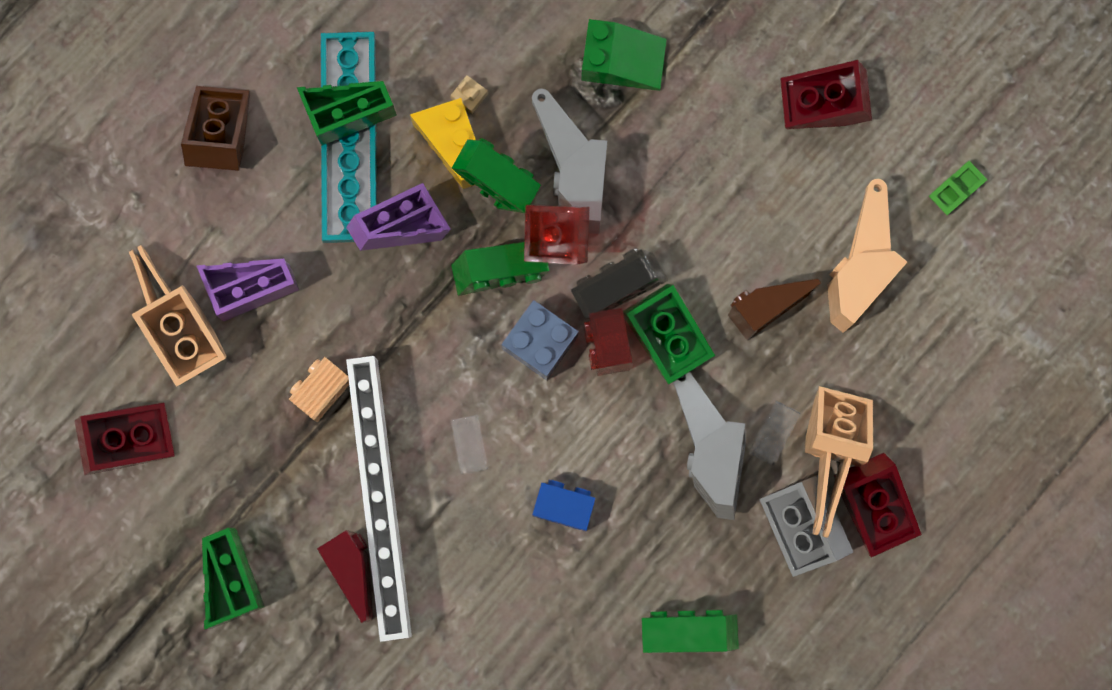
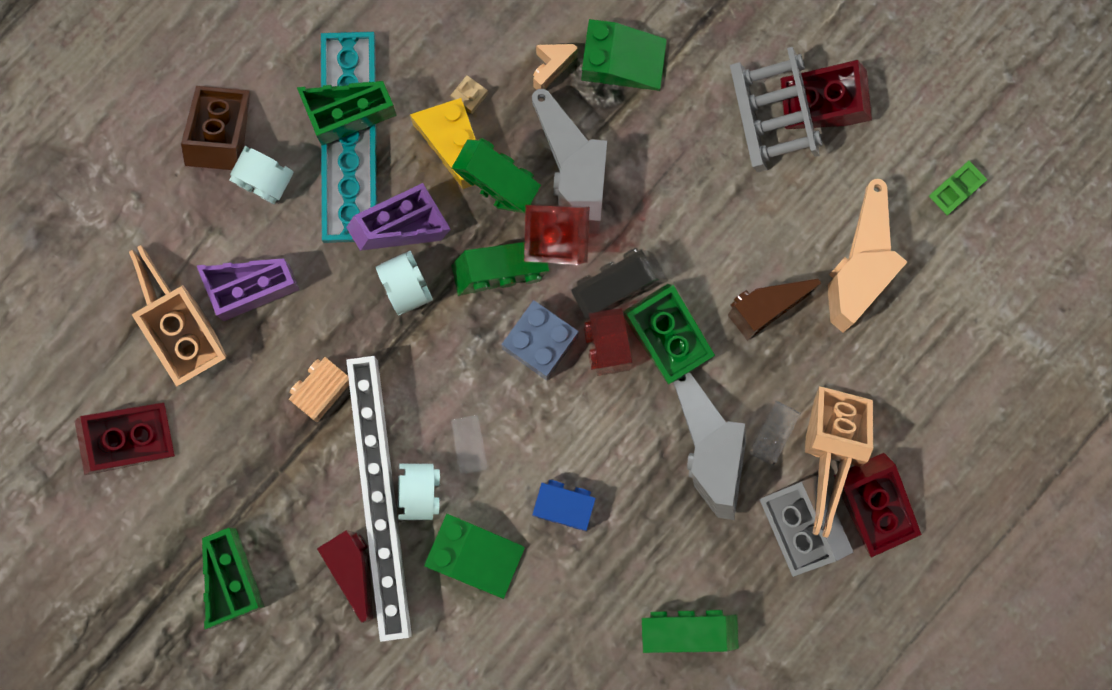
none -> light aqua brick [229,146,294,204]
none -> light aqua brick [375,250,433,316]
none -> light aqua brick [398,463,440,520]
none -> green slope [424,513,525,599]
none -> light nougat slope [533,44,578,90]
none -> light grey fence [730,47,823,172]

